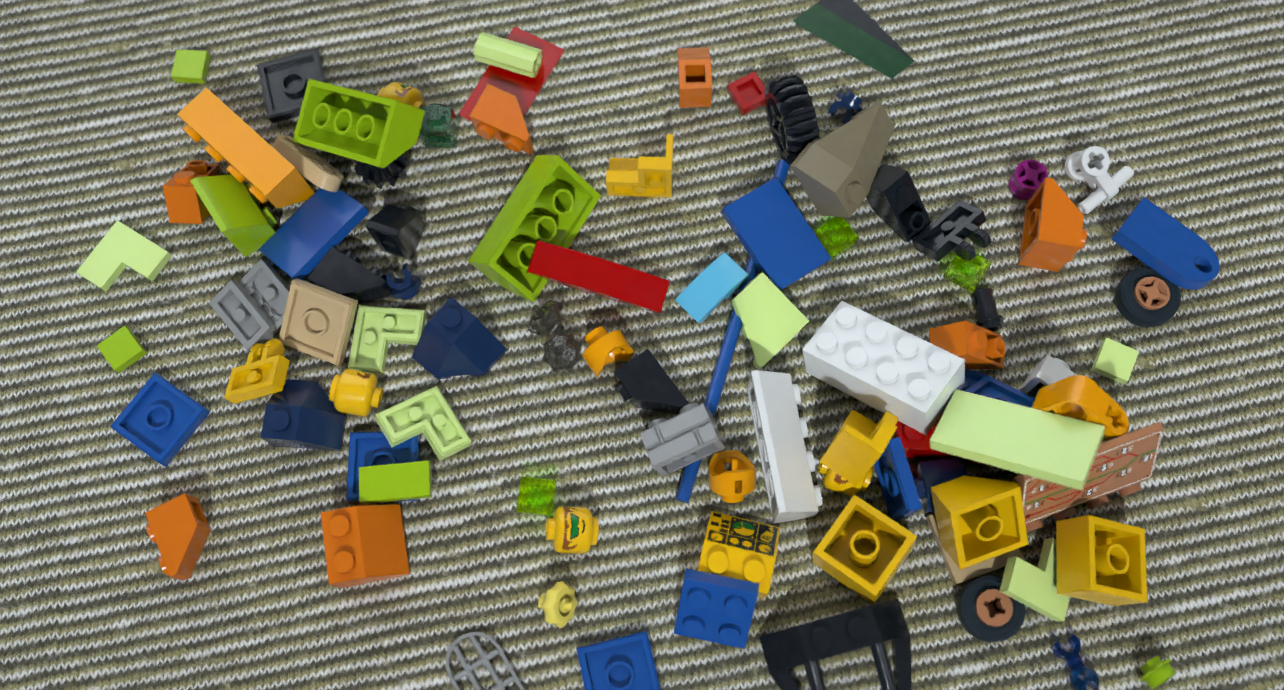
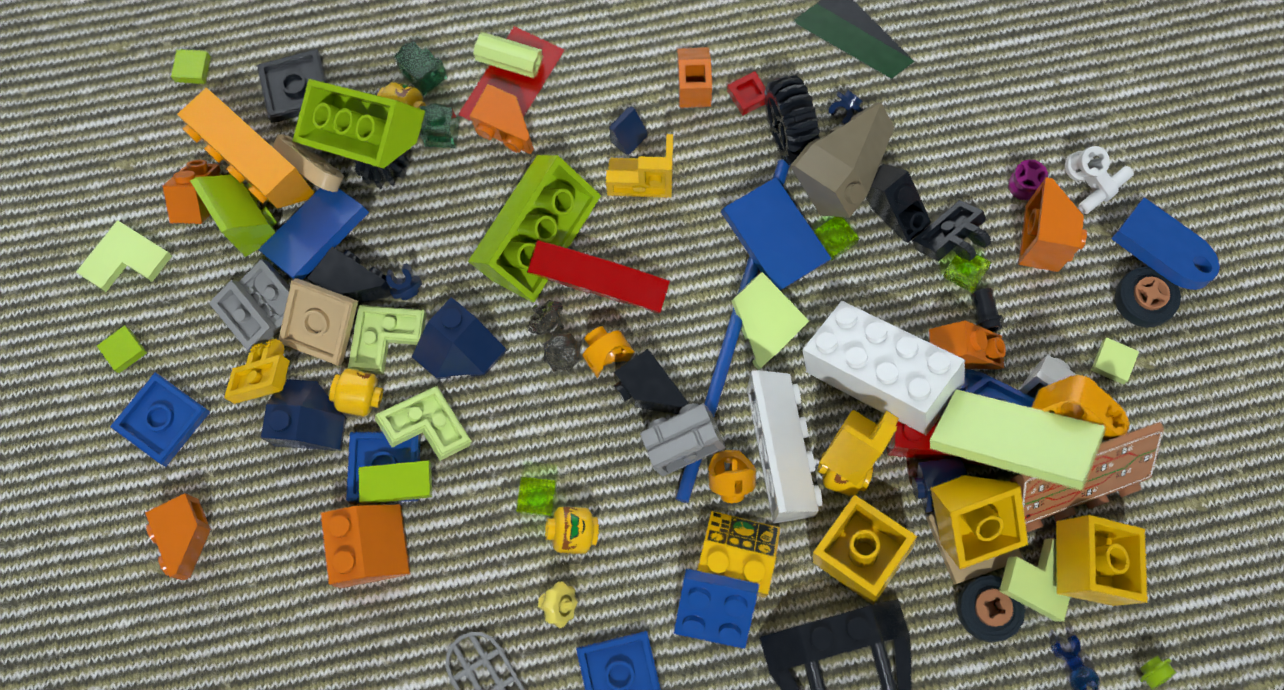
black slope [366,204,426,260] -> none
medium azure slope [675,252,749,323] -> none
blue tile [874,437,922,522] -> none
none -> clear green brick [394,41,448,96]
none -> dark blue slope [609,106,648,155]

